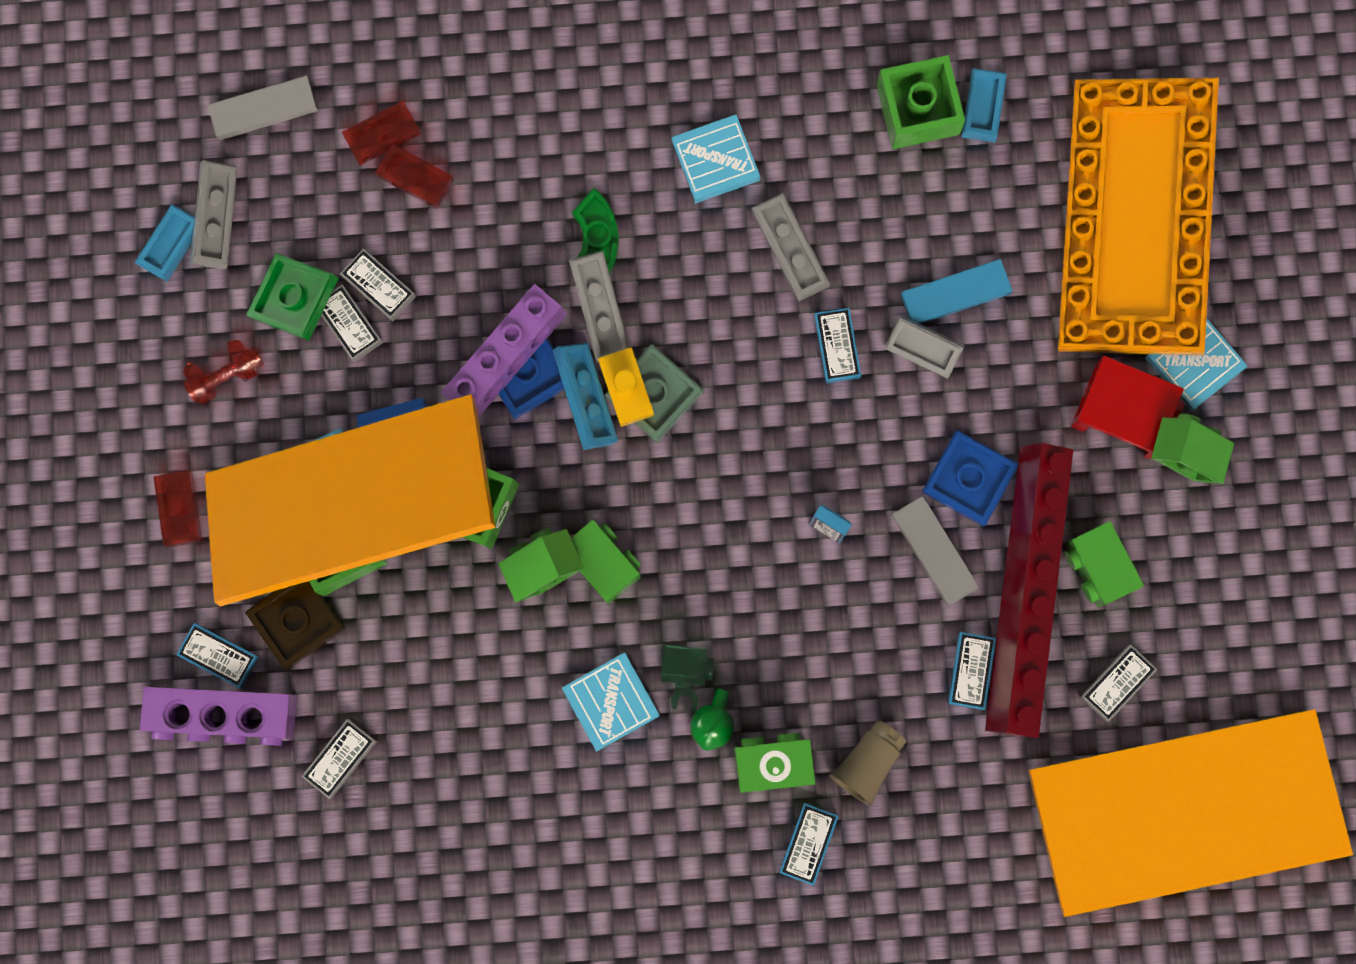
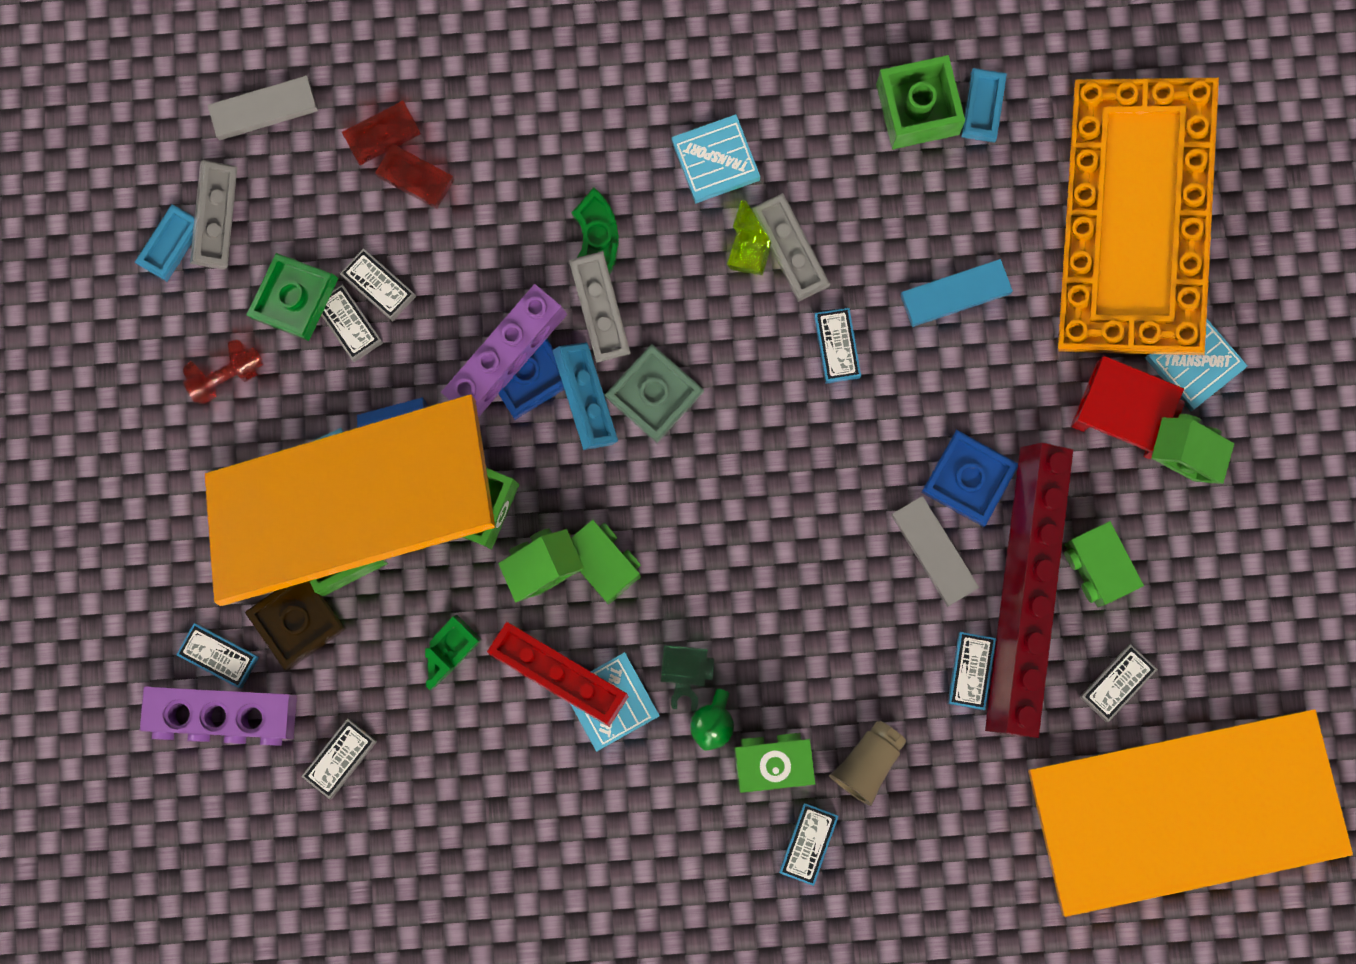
clear red plate [153,470,202,548] -> none
yellow tile [598,347,654,427] -> none
dark azure tile [809,505,852,544] -> none
light grey tile [884,315,964,379] -> none
none -> green slope [425,615,482,690]
none -> red plate [487,621,629,727]
none -> clear neon green slope [727,200,771,275]

